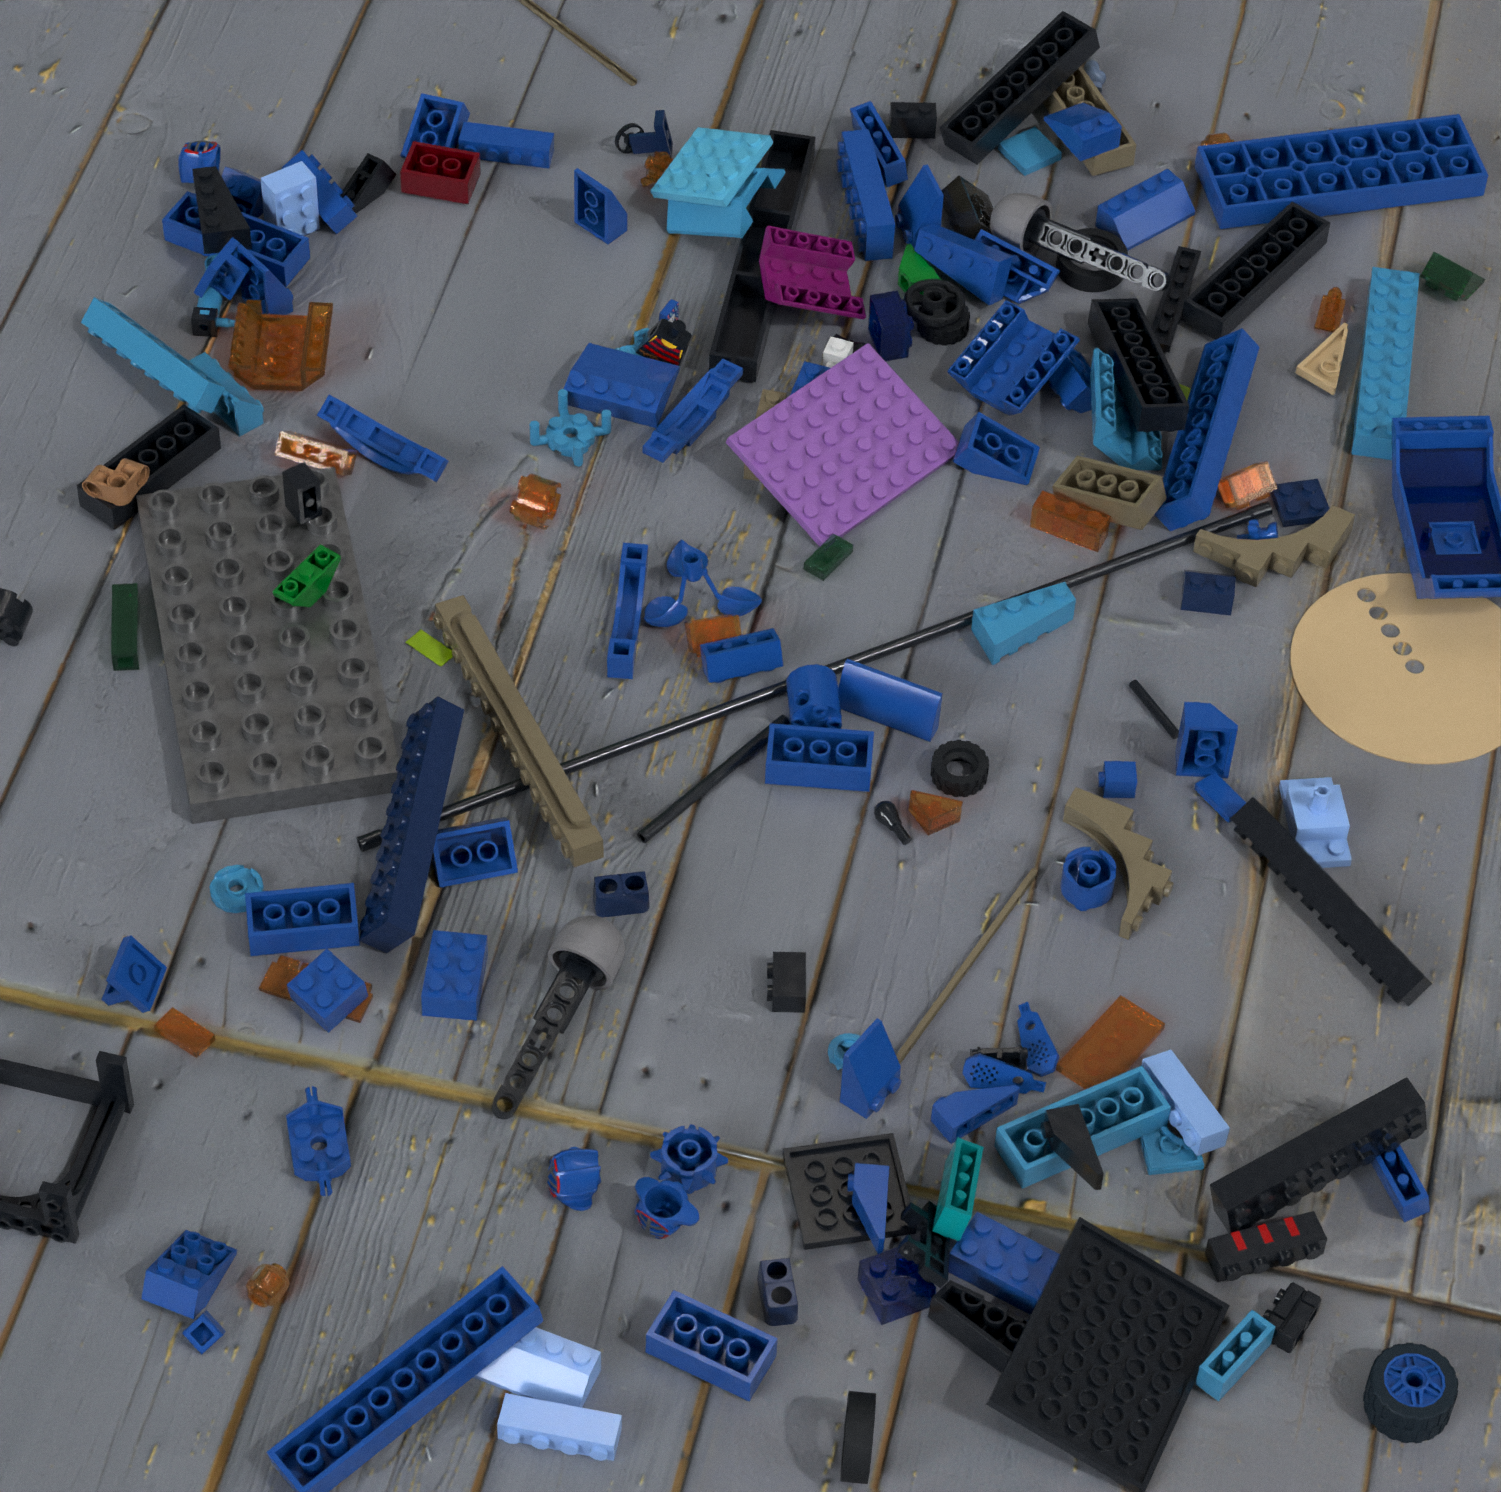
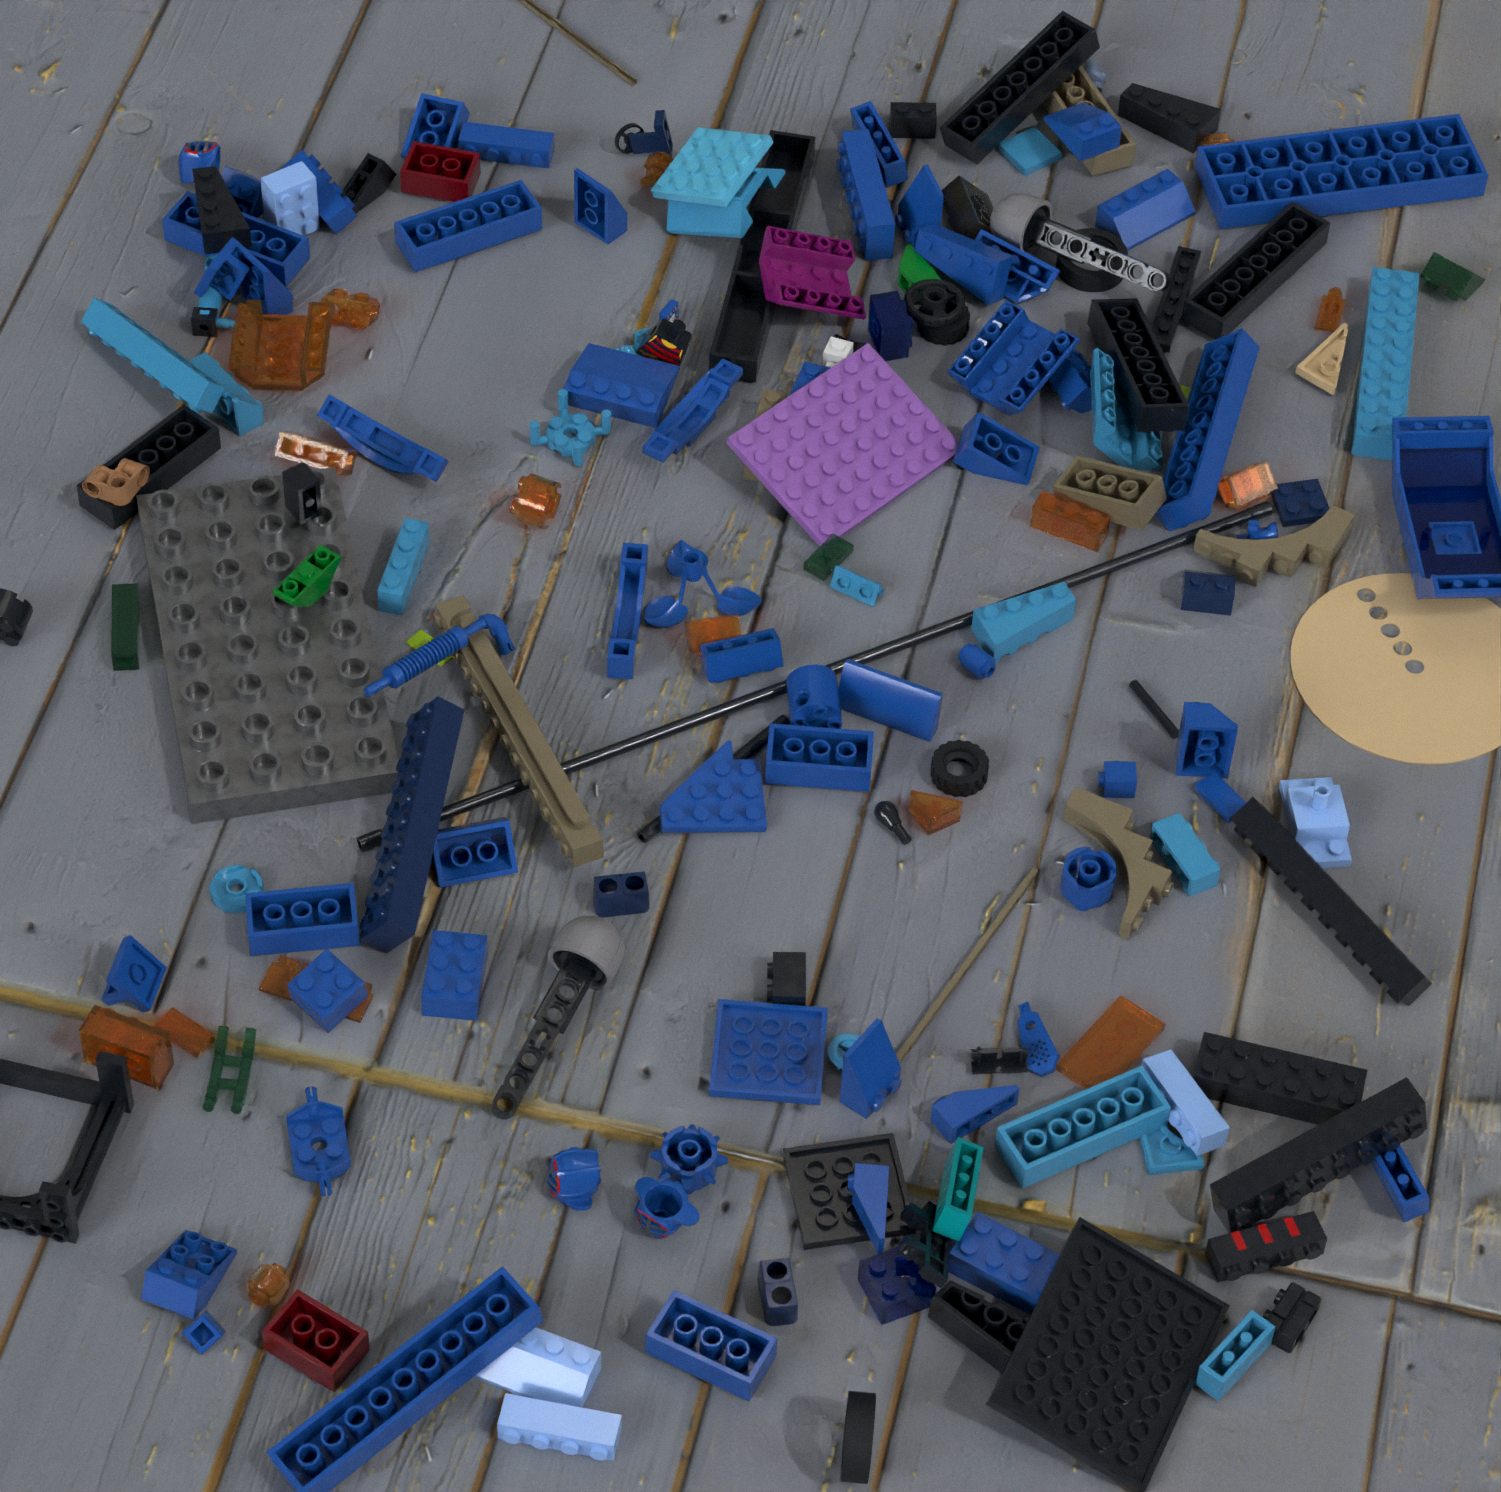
blue piece [962,1053,1046,1094] -> none
black slope [1041,1104,1104,1190] -> none
black wheel [1363,1343,1459,1443] -> none
none -> clear orange brick [79,1005,174,1090]
none -> clear green piece [203,1026,257,1114]
none -> dark red brick [261,1289,370,1393]
none -> clear orange brick [320,289,380,329]
none -> blue piece [363,613,515,697]
none -> dark azure brick [377,518,430,616]
none -> blue brick [394,180,542,272]
none -> blue wing [659,741,767,833]
none -> blue plate [709,999,828,1105]
none -> dark azure hinge [830,565,884,607]
none -> blue brick [958,643,996,679]
none -> black wedge [1118,83,1221,153]
none -> dark azure brick [1149,813,1221,897]
none -> black brick [1193,1032,1368,1125]

